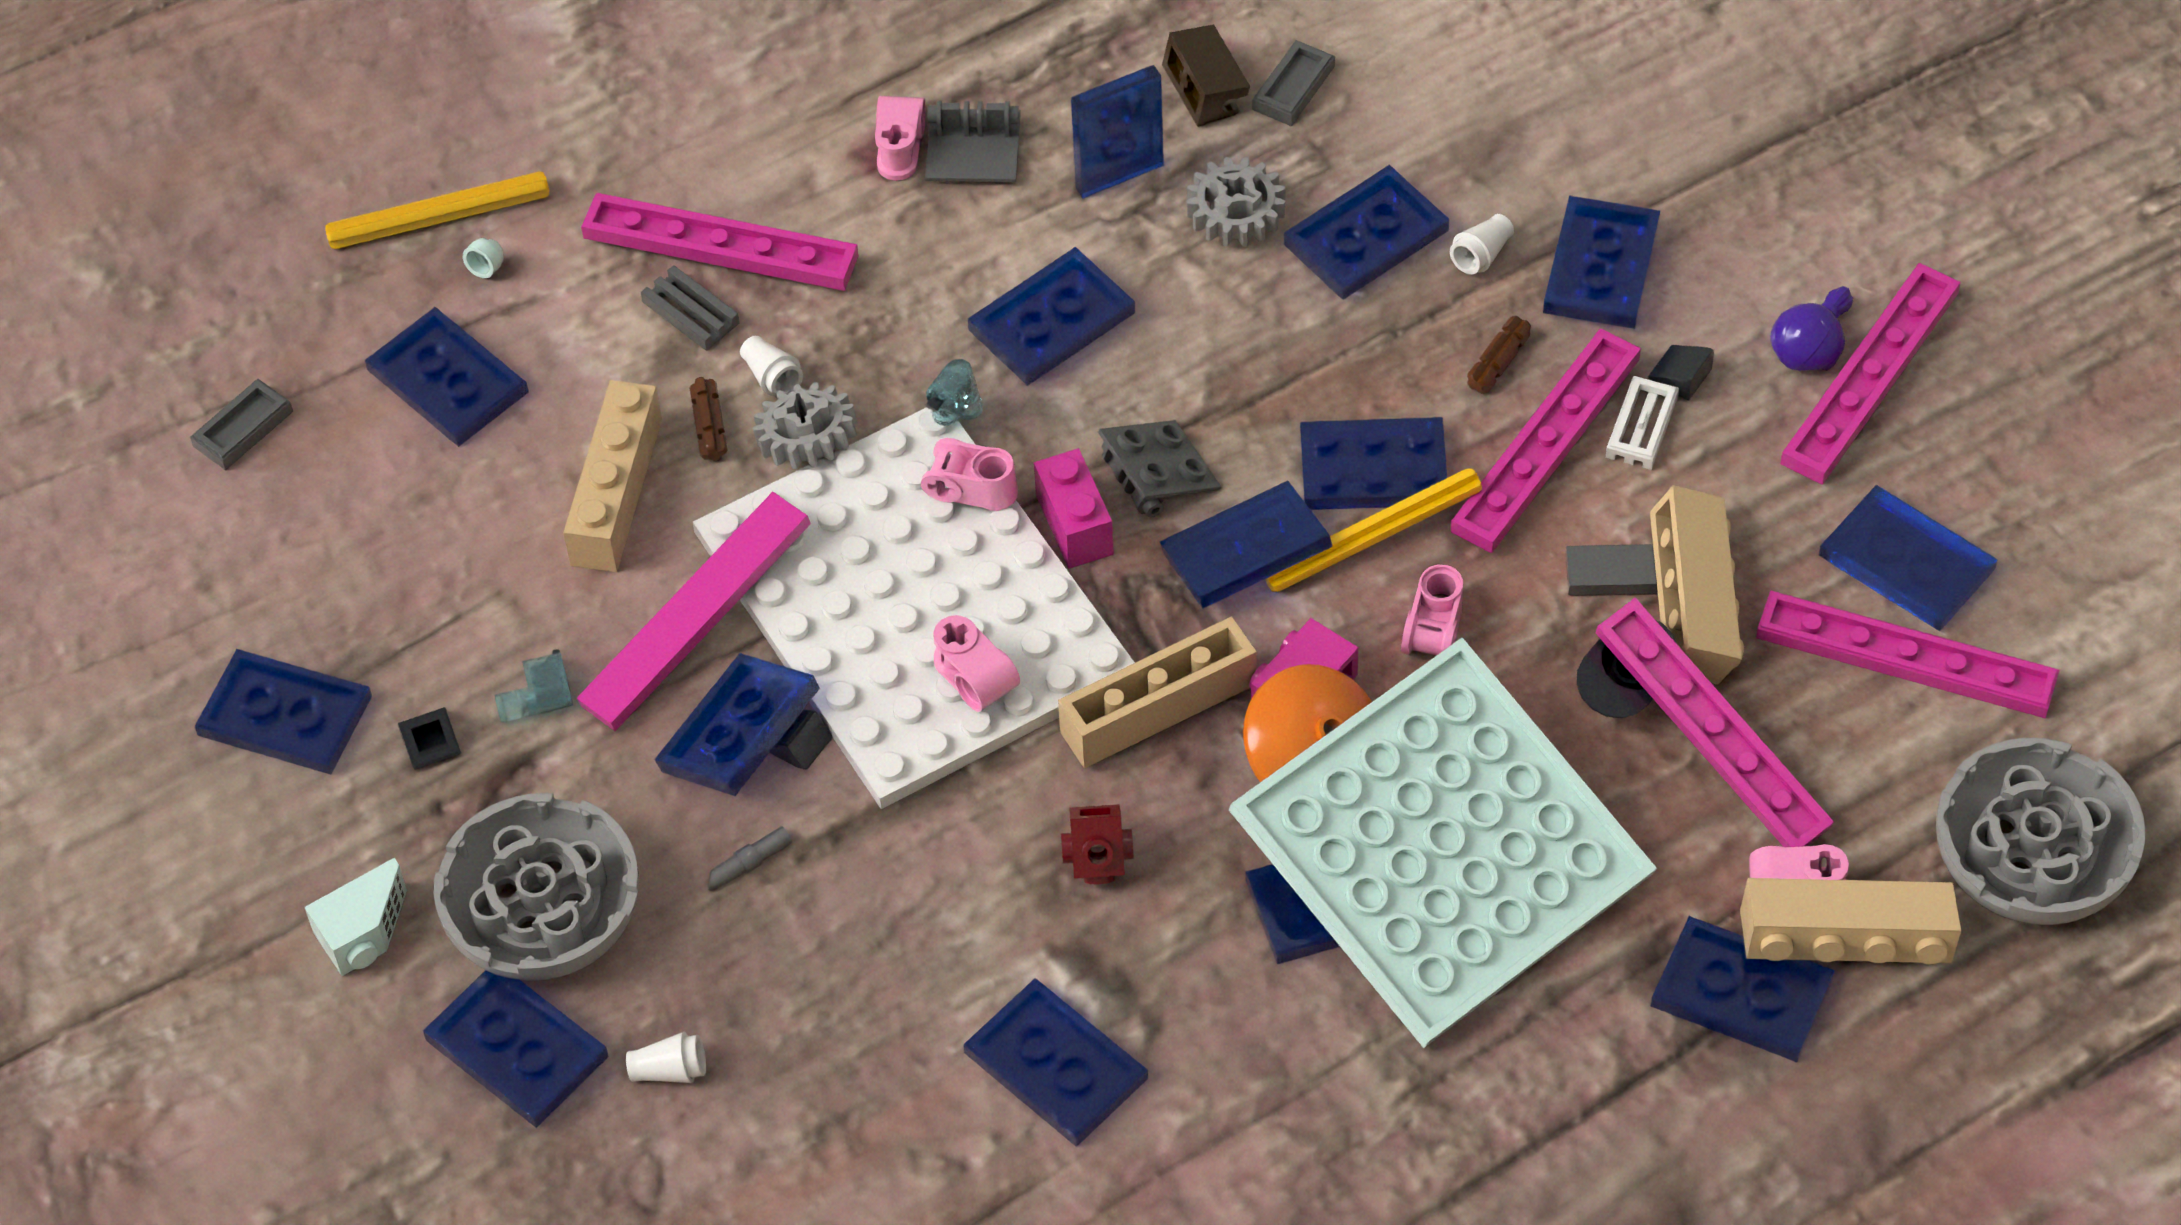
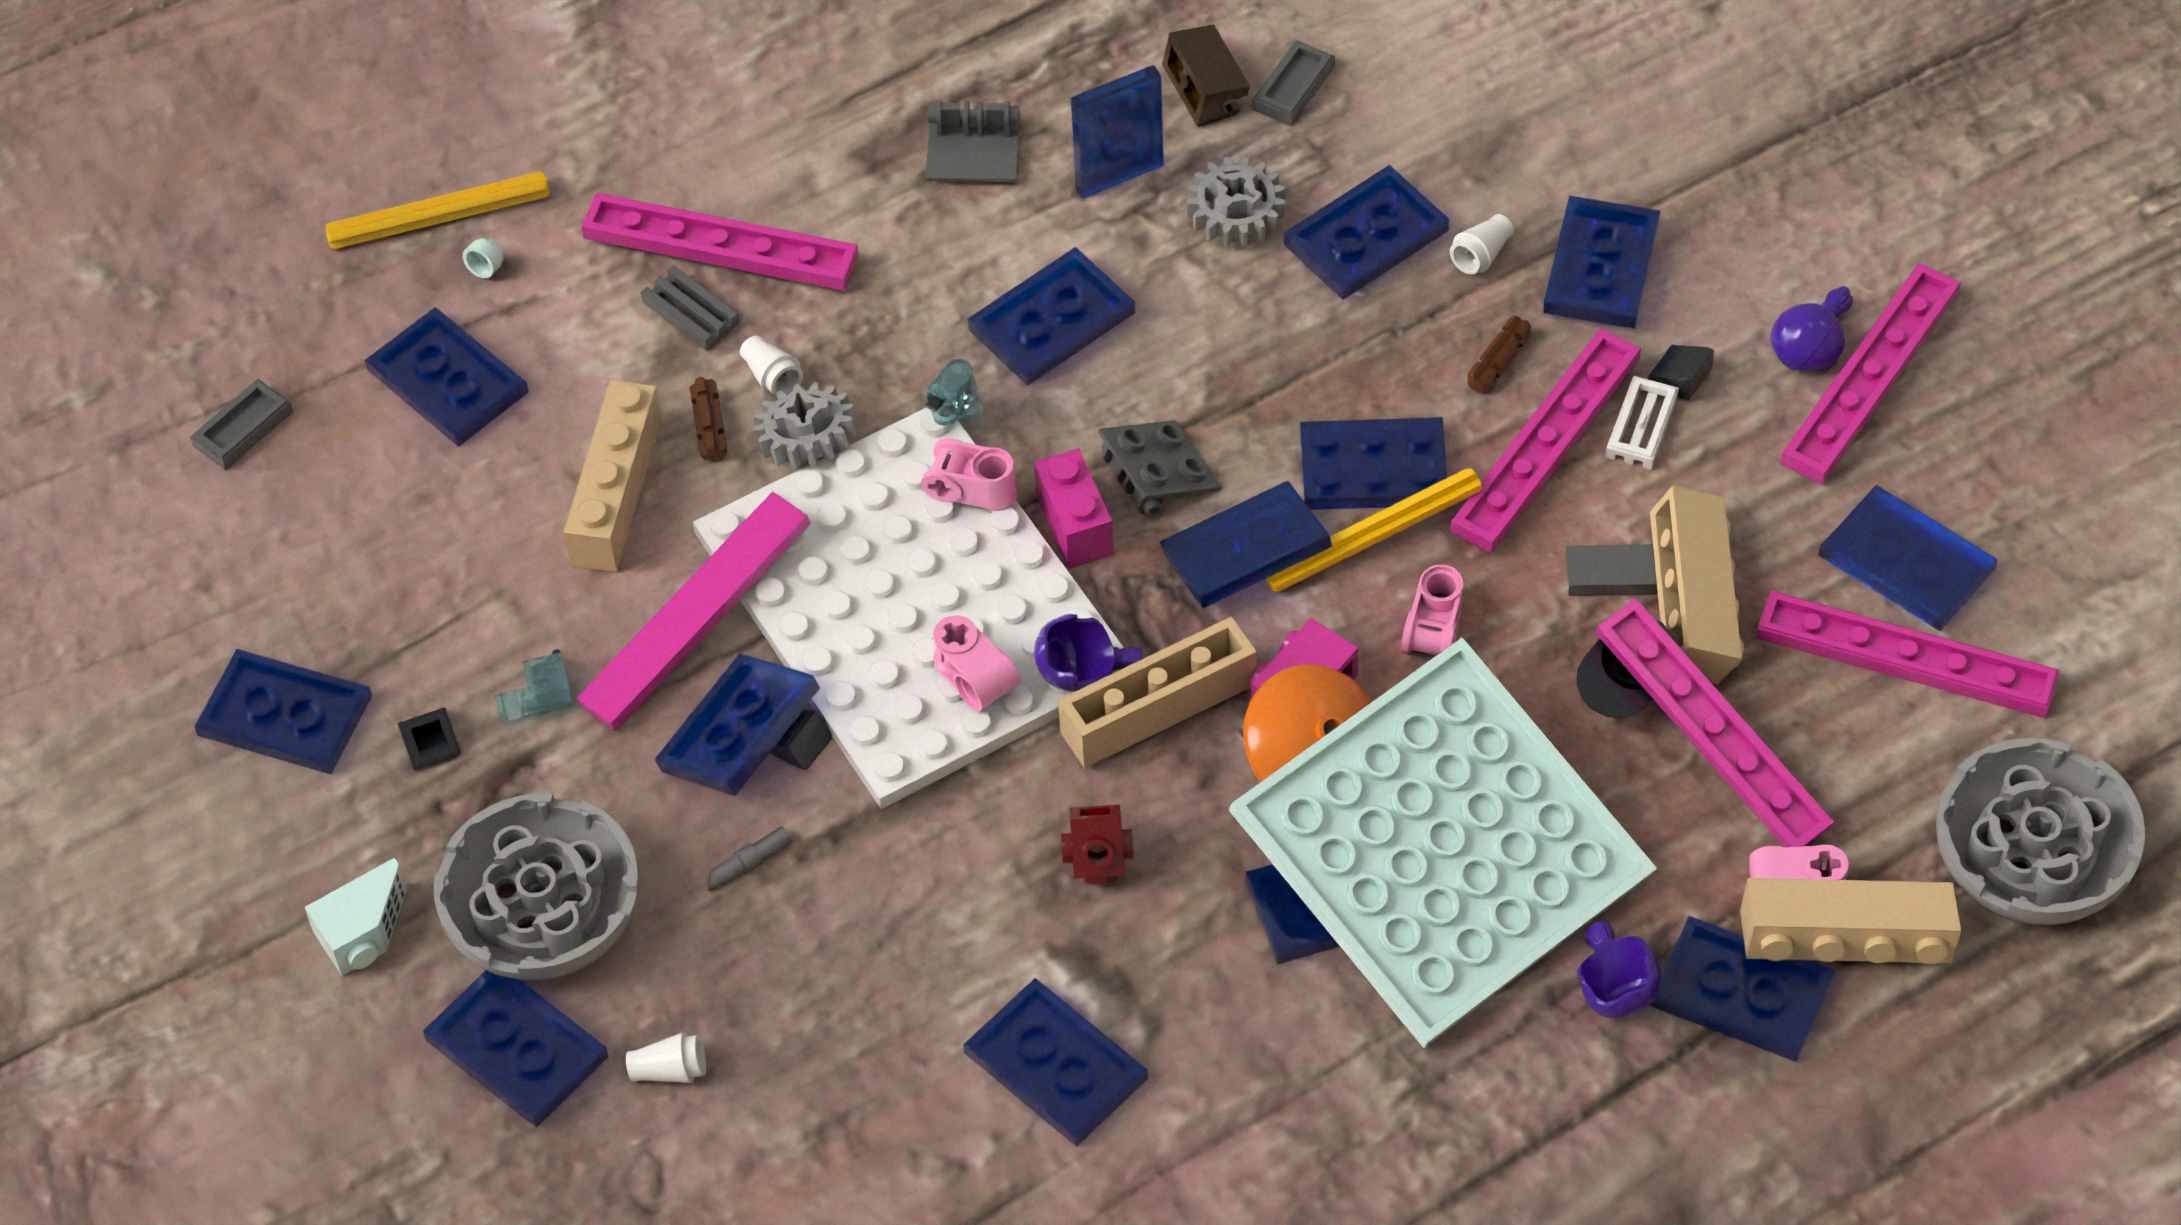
bright pink piece [875,96,926,181] -> none
none -> dark purple hair [1034,614,1143,692]
none -> dark purple hair [1577,921,1662,1019]

